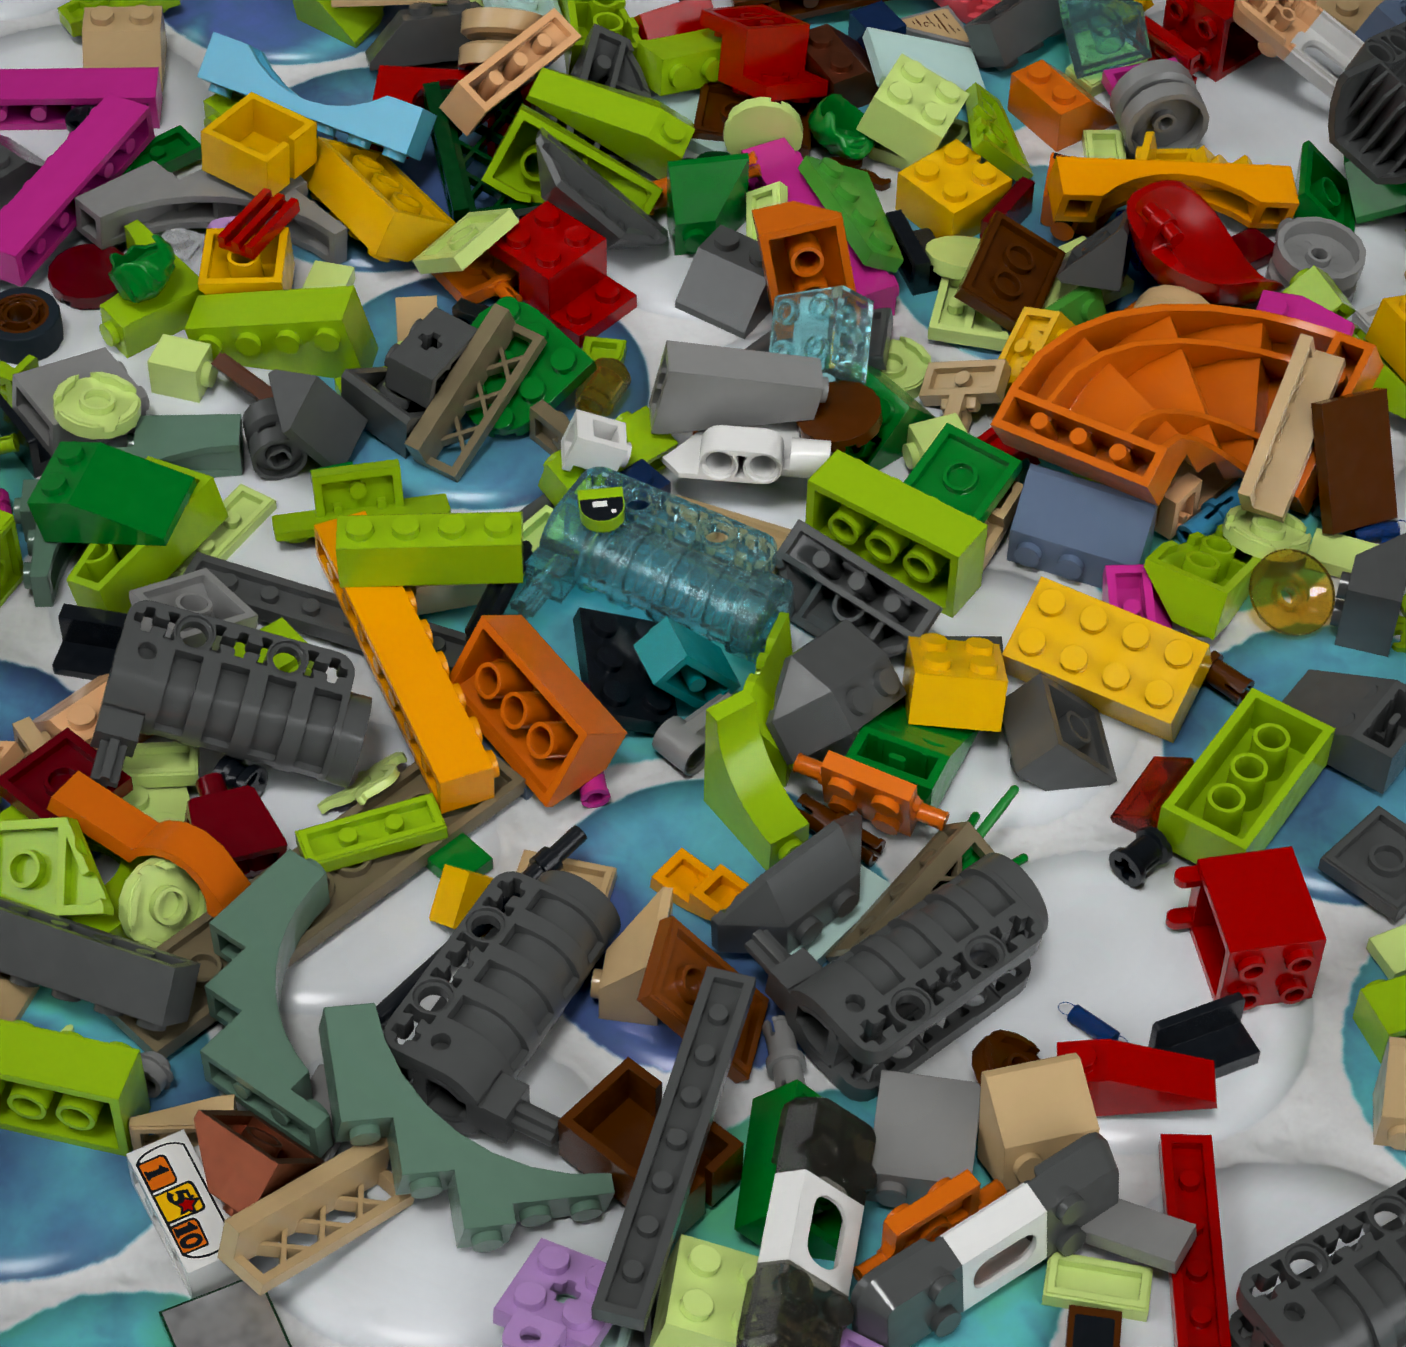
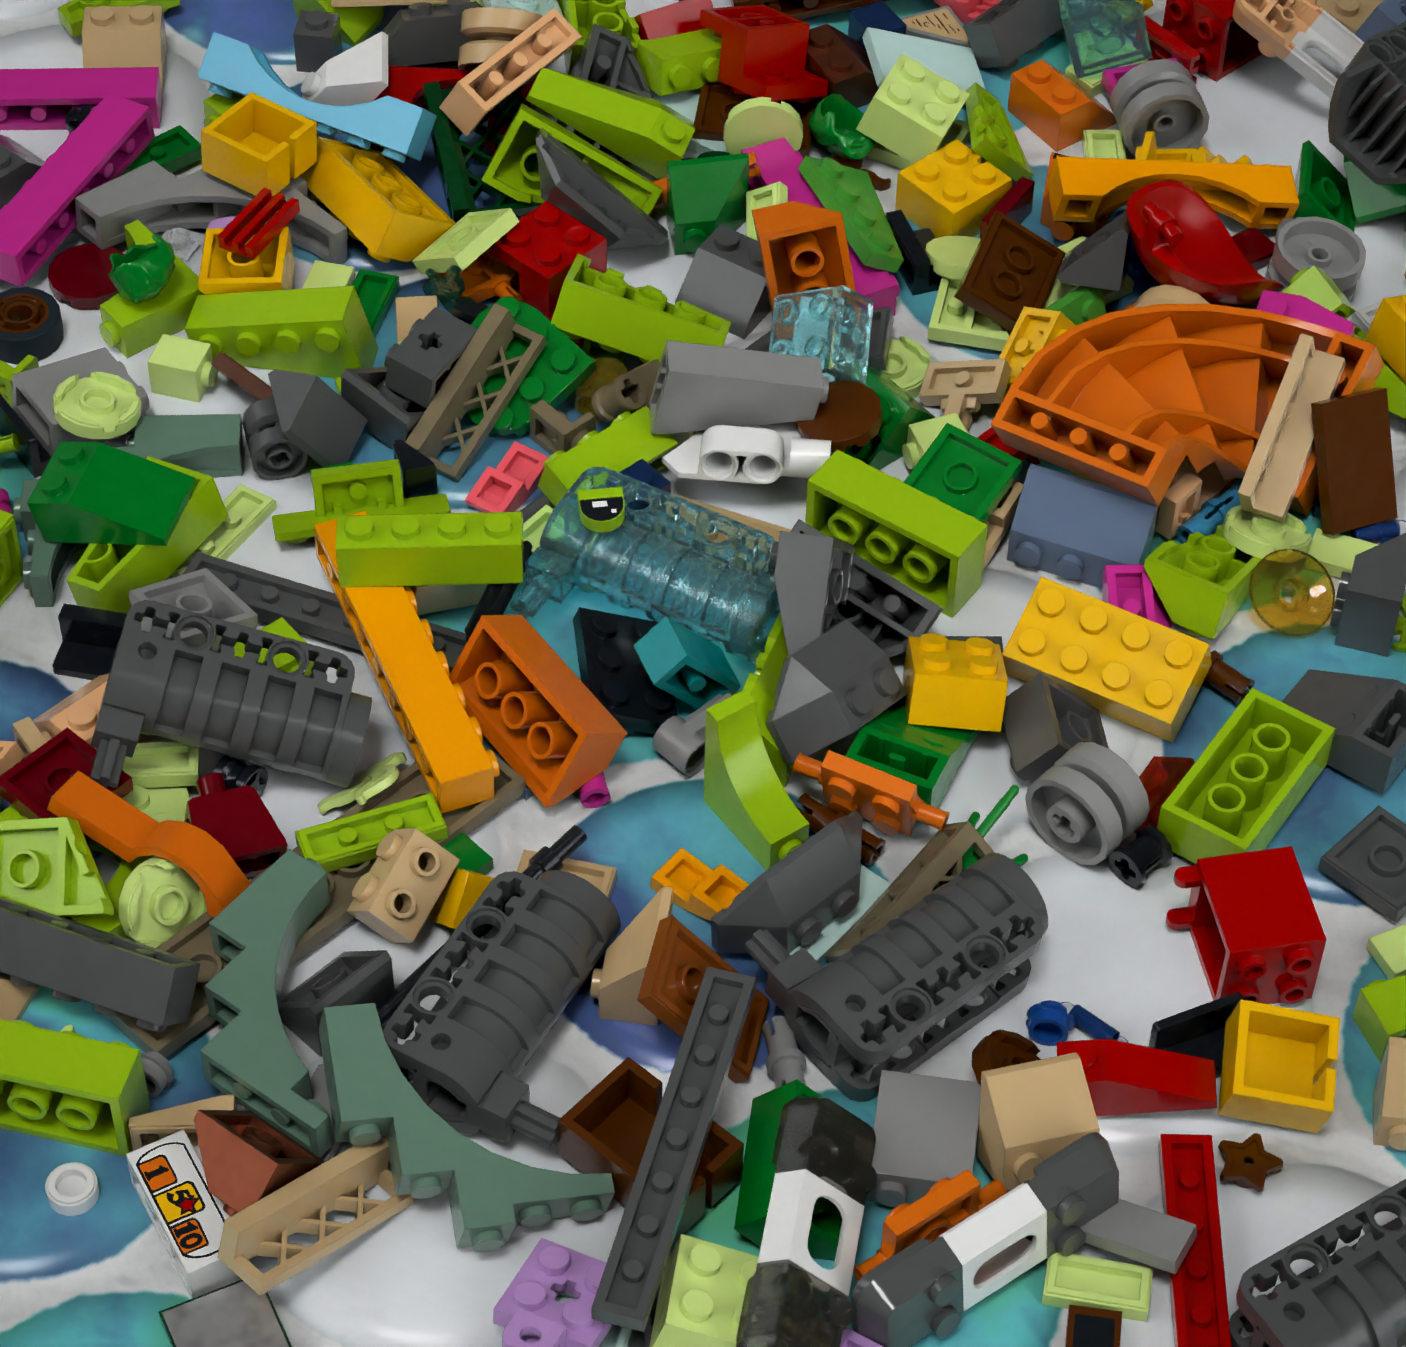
white brick [561,409,632,477] -> none
none -> white tile [45,1162,100,1216]
none -> dark grey slope [280,950,394,1057]
none -> dark grey brick [293,10,342,73]
none -> white slope [301,31,388,134]
none -> tan brick [347,828,460,943]
none -> green tile [352,269,400,338]
none -> black slope [393,439,438,498]
none -> clear green piece [423,265,479,313]
none -> coral slope [465,441,549,512]
none -> lime wedge [551,254,731,364]
none -> dark tan piece [592,359,660,424]
none -> dark grey wedge [770,531,855,656]
none -> light grey wheel [1025,742,1150,865]
none -> blue plate [1026,1000,1075,1046]
none -> yellow piece [1218,999,1340,1133]
none -> reddish brown plate [1218,1133,1283,1192]

